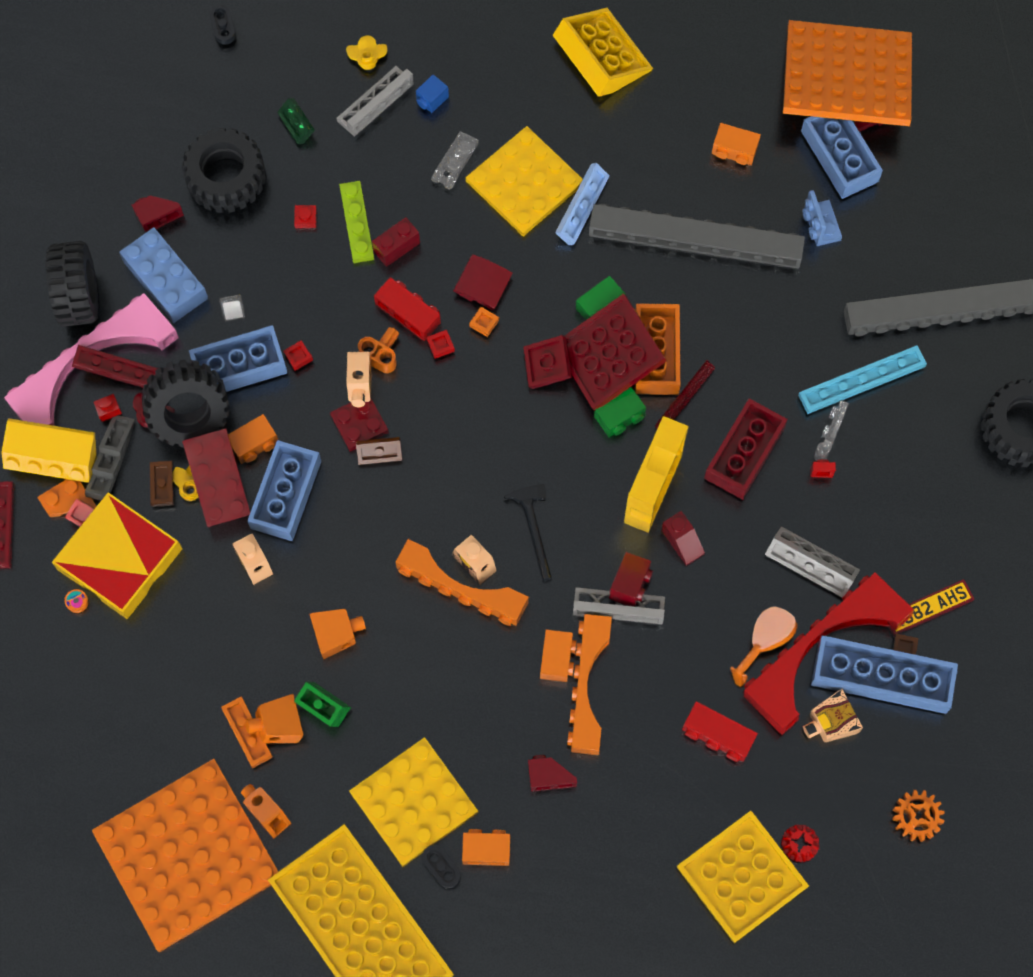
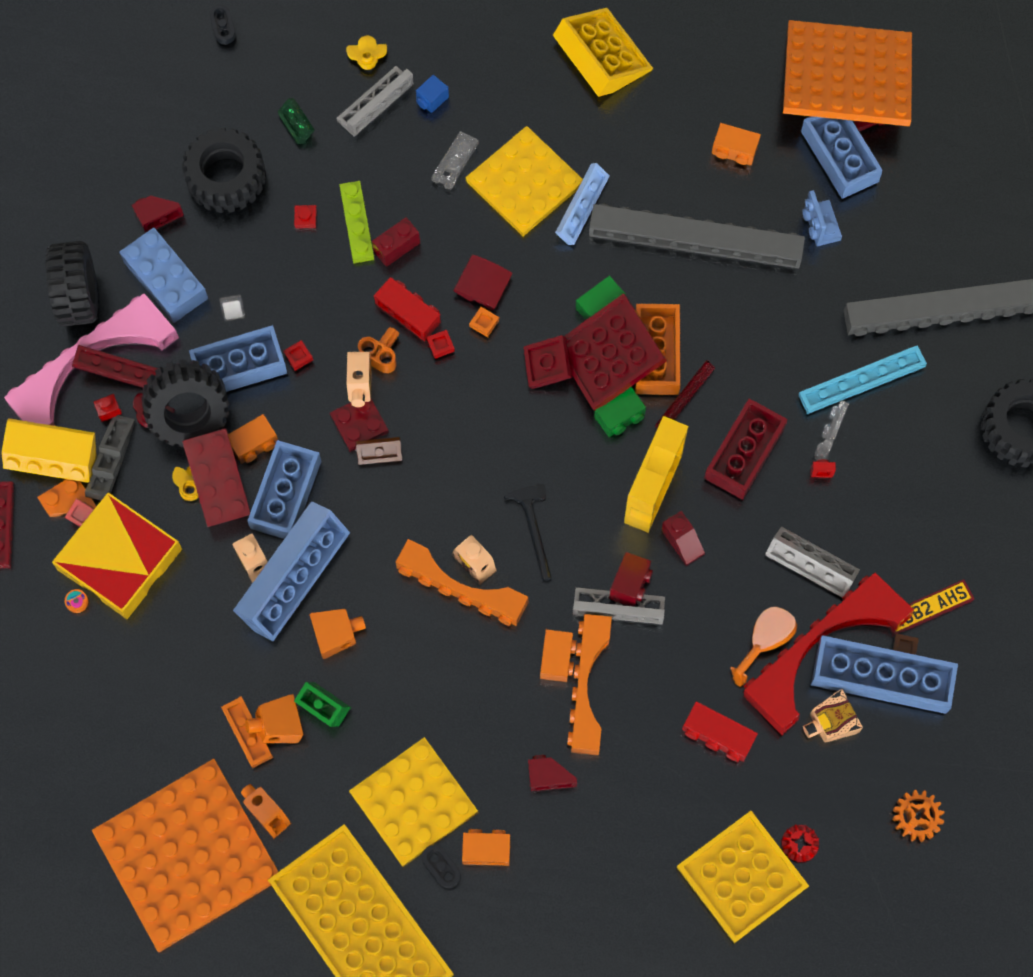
reddish brown plate [150,461,174,507] -> none
none -> medium blue brick [233,501,350,641]

